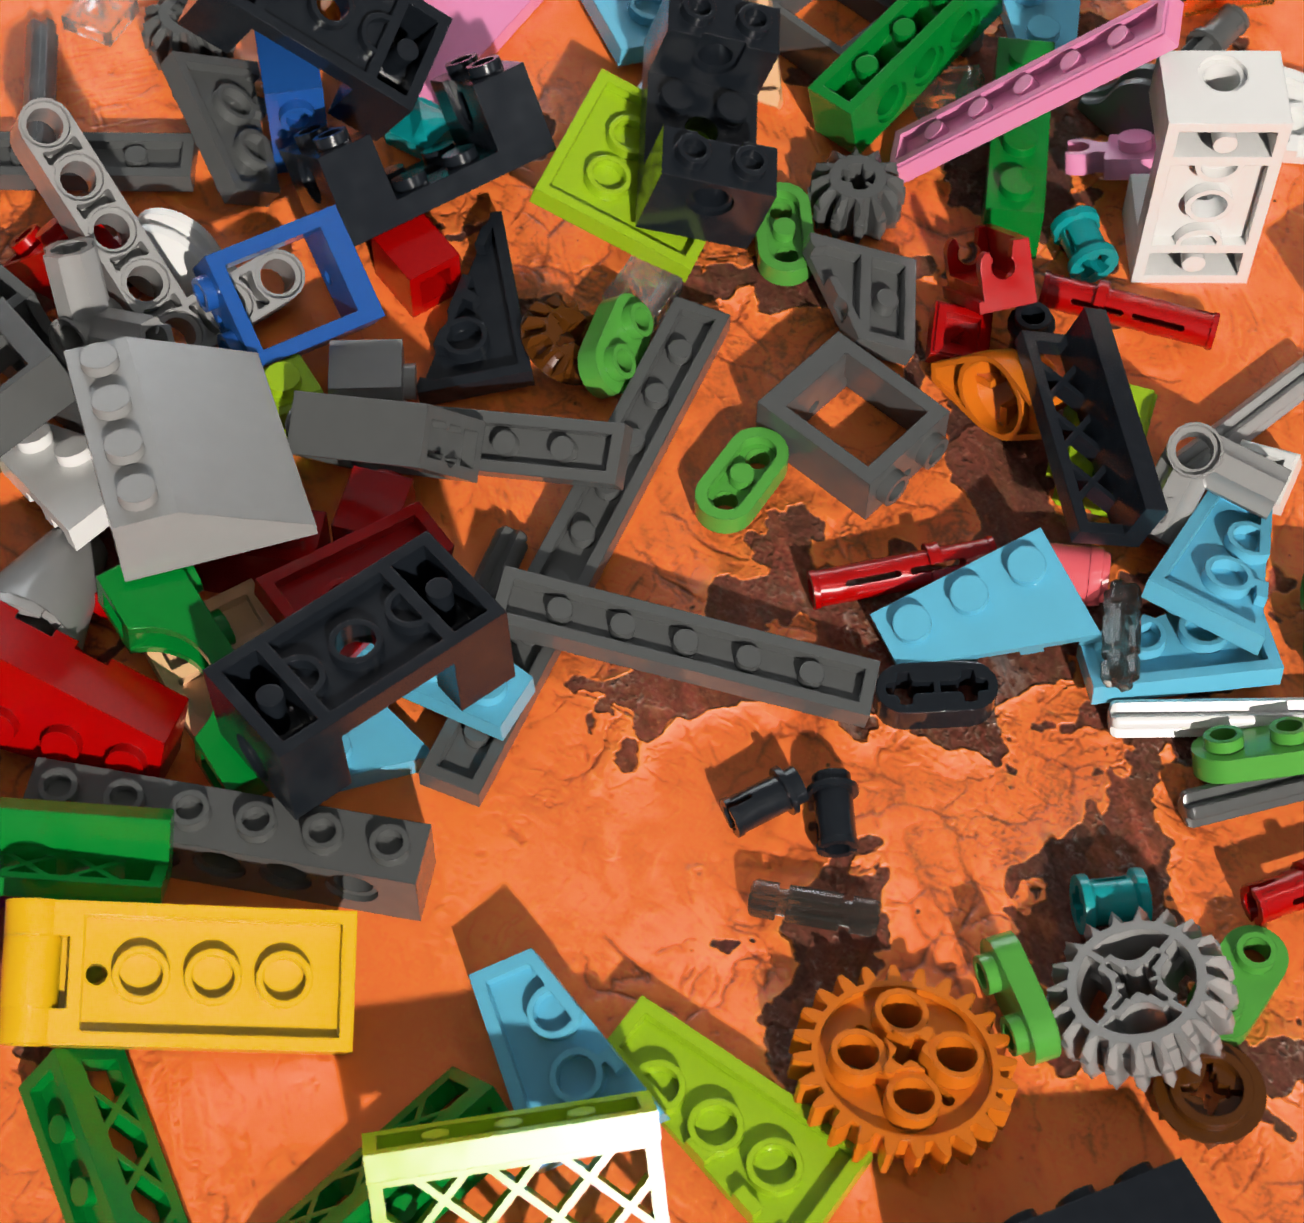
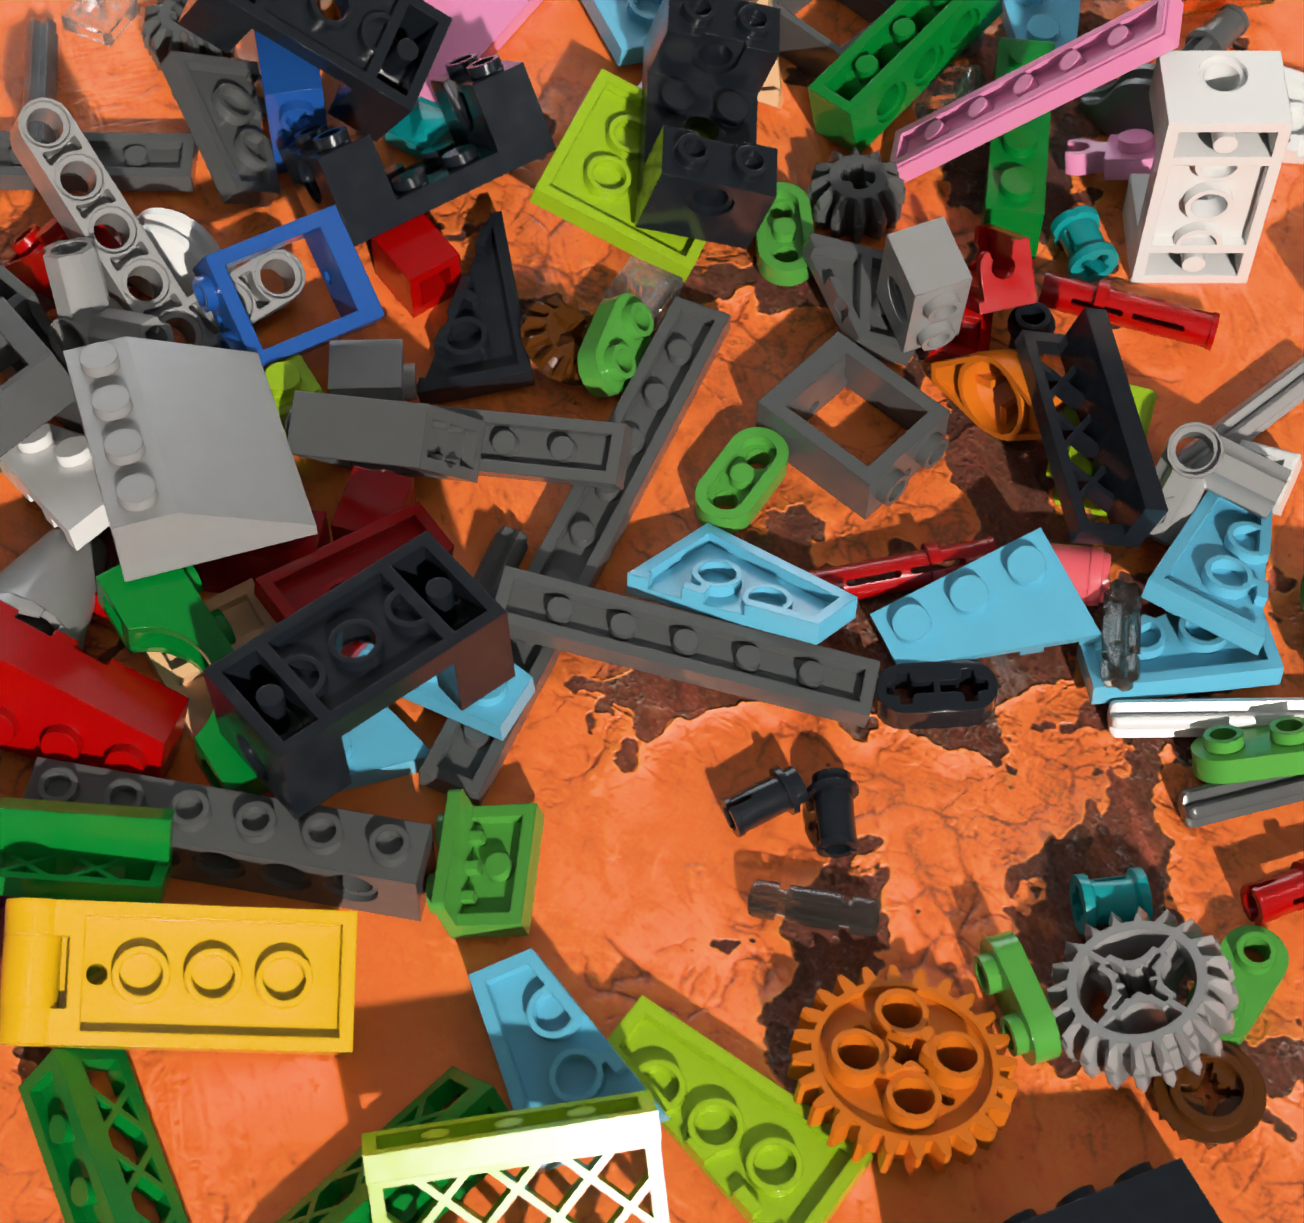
none -> bright green bracket [426,789,545,939]
none -> medium azure wing [626,523,858,645]
none -> light grey brick [876,216,972,353]

